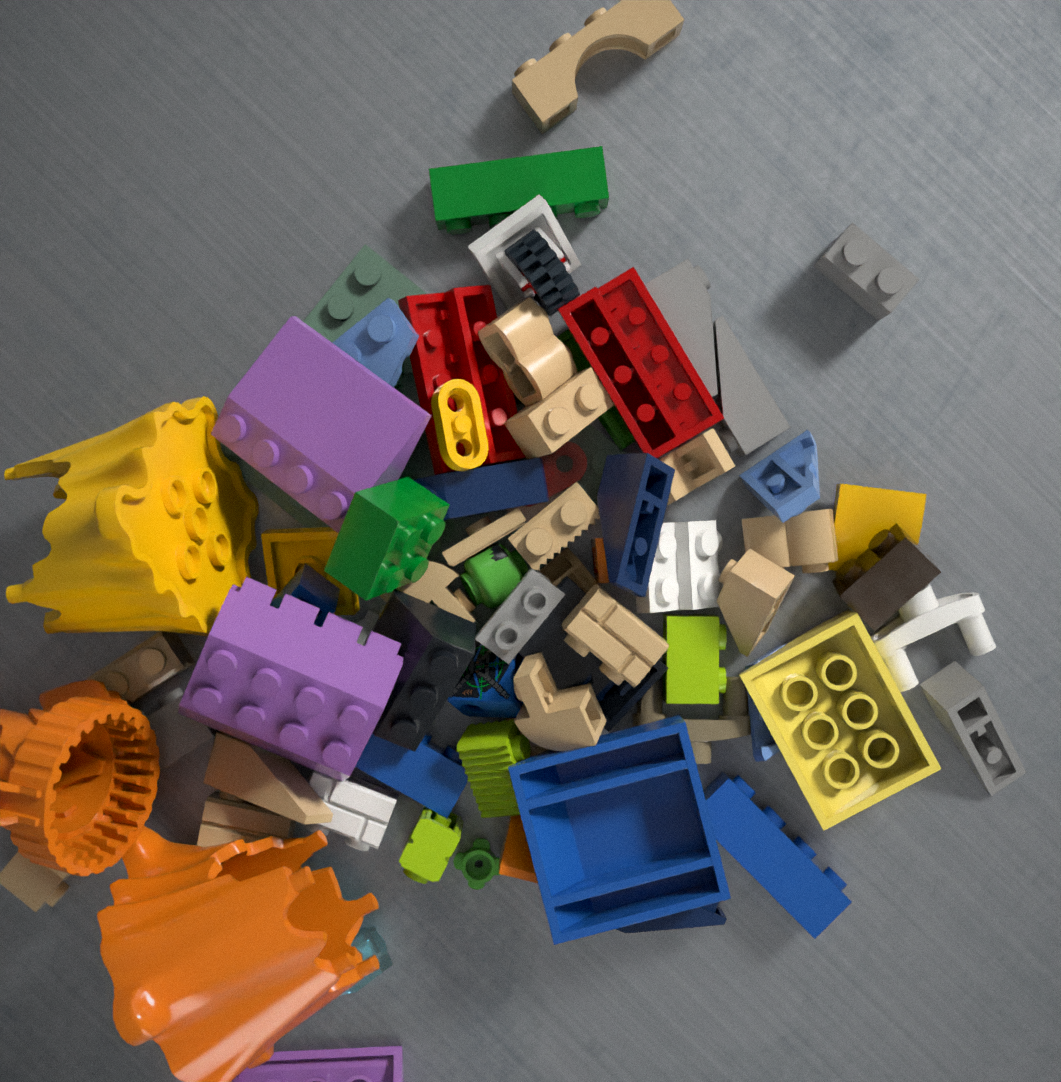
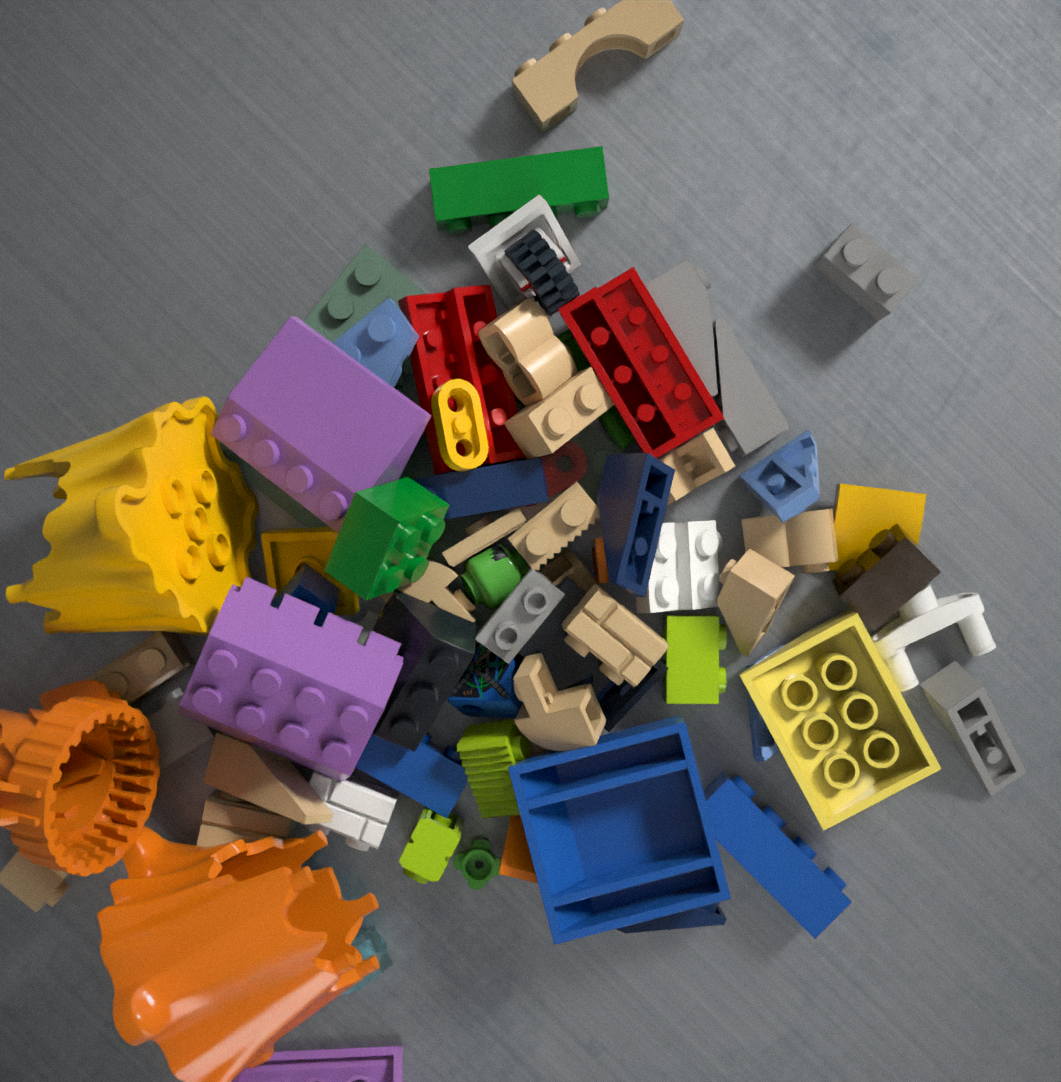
dark tan connector [632,675,751,764] -> none

